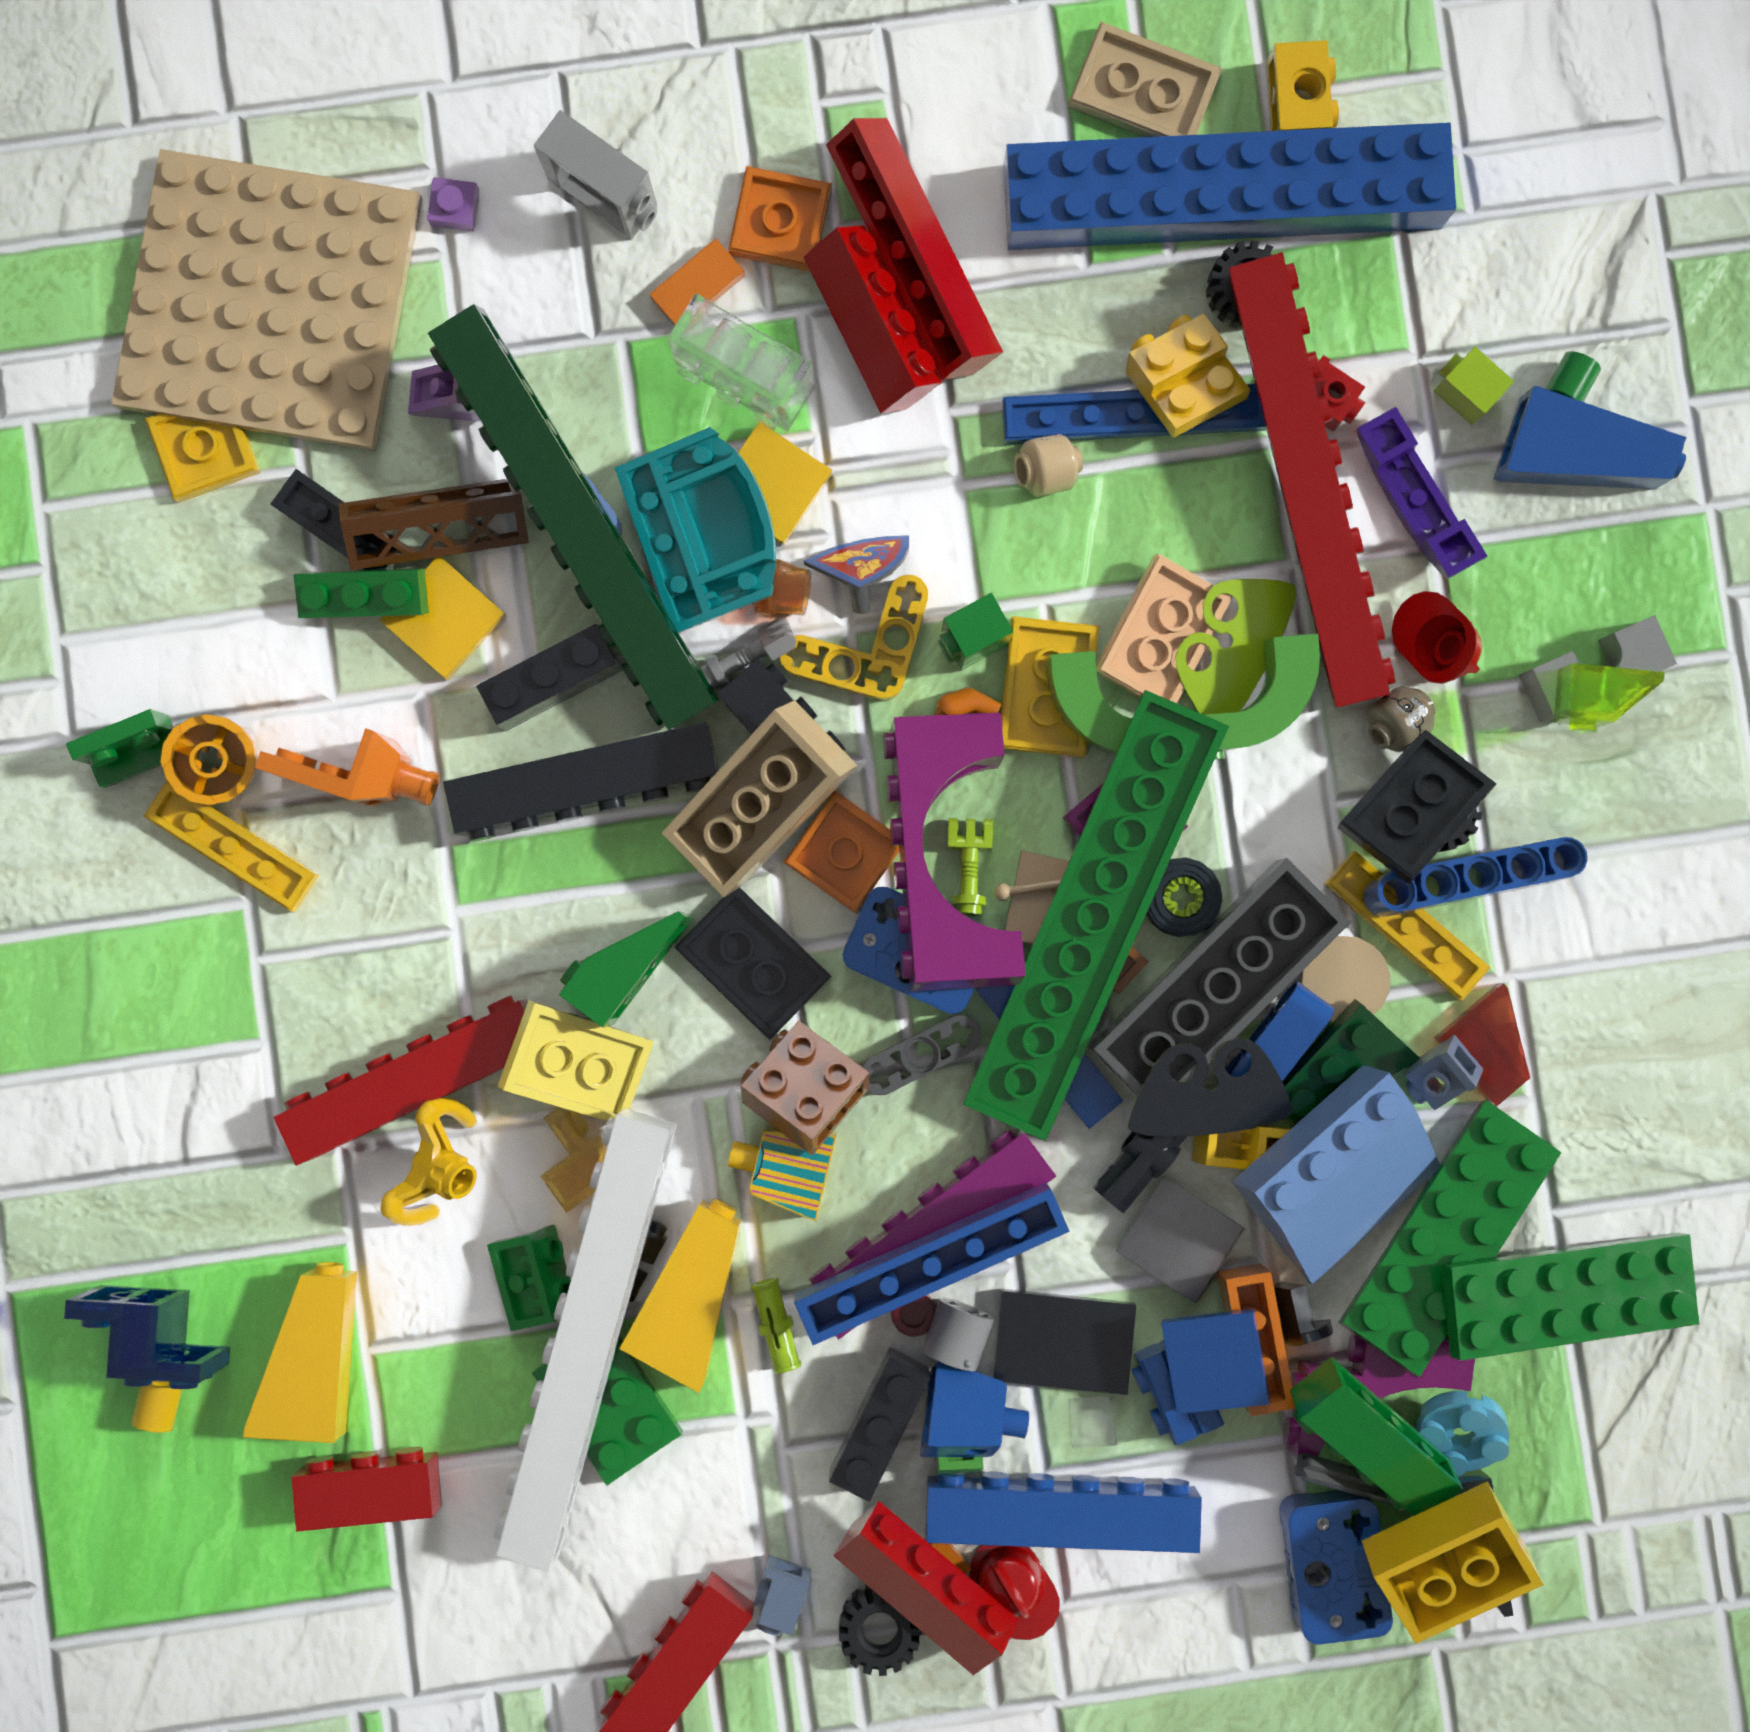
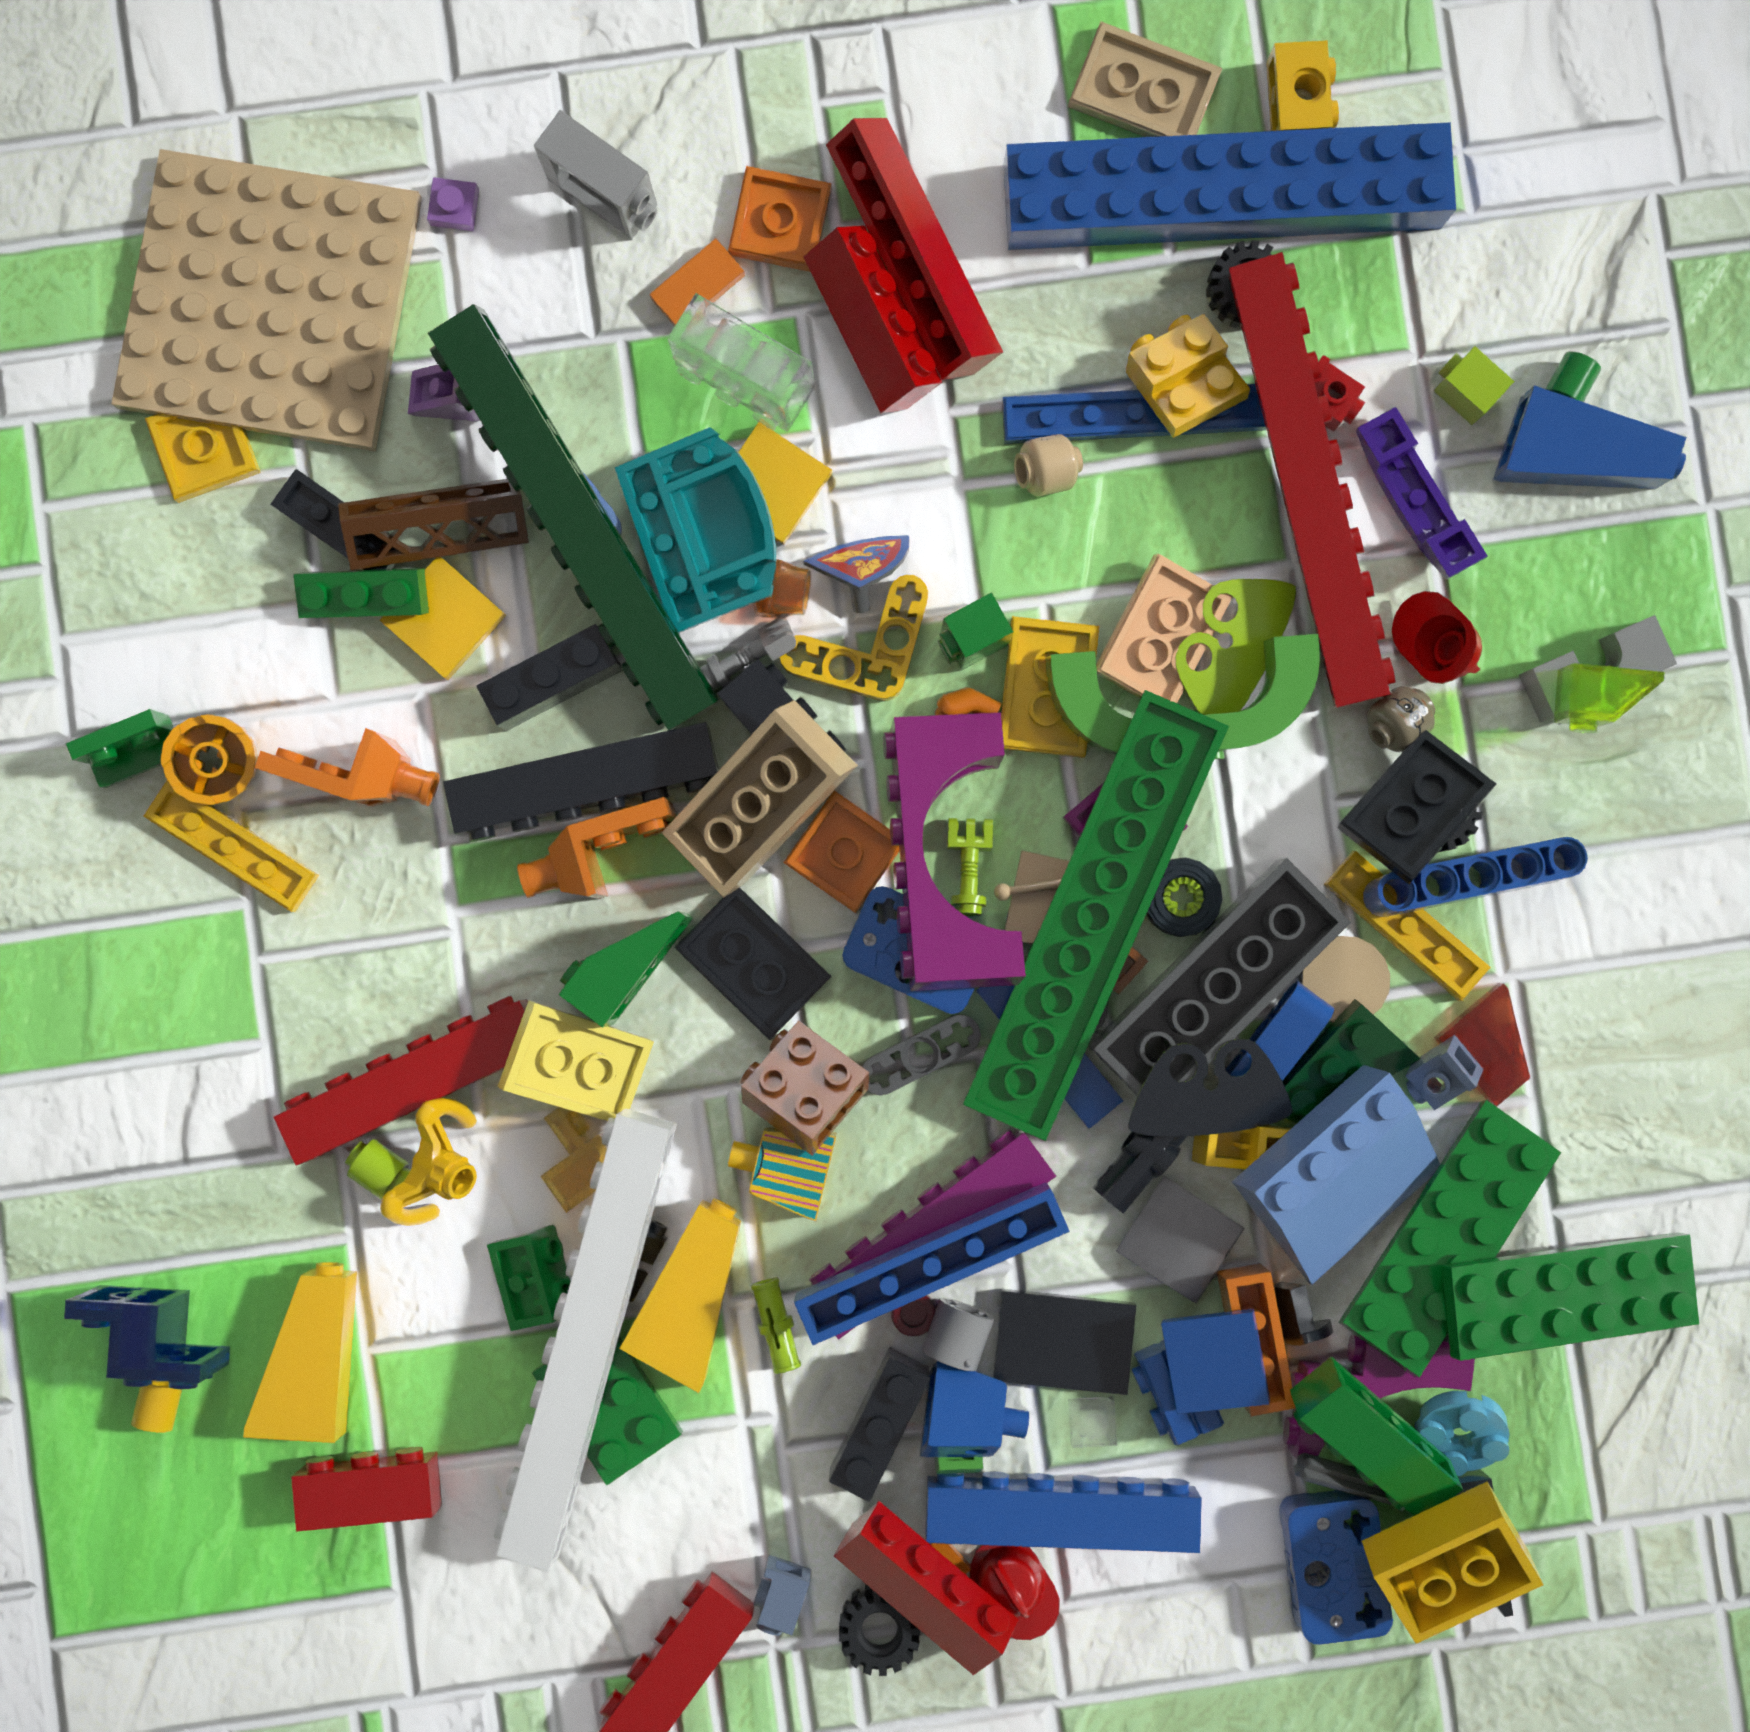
none -> lime brick [345,1139,411,1200]
none -> orange plate [517,797,676,899]

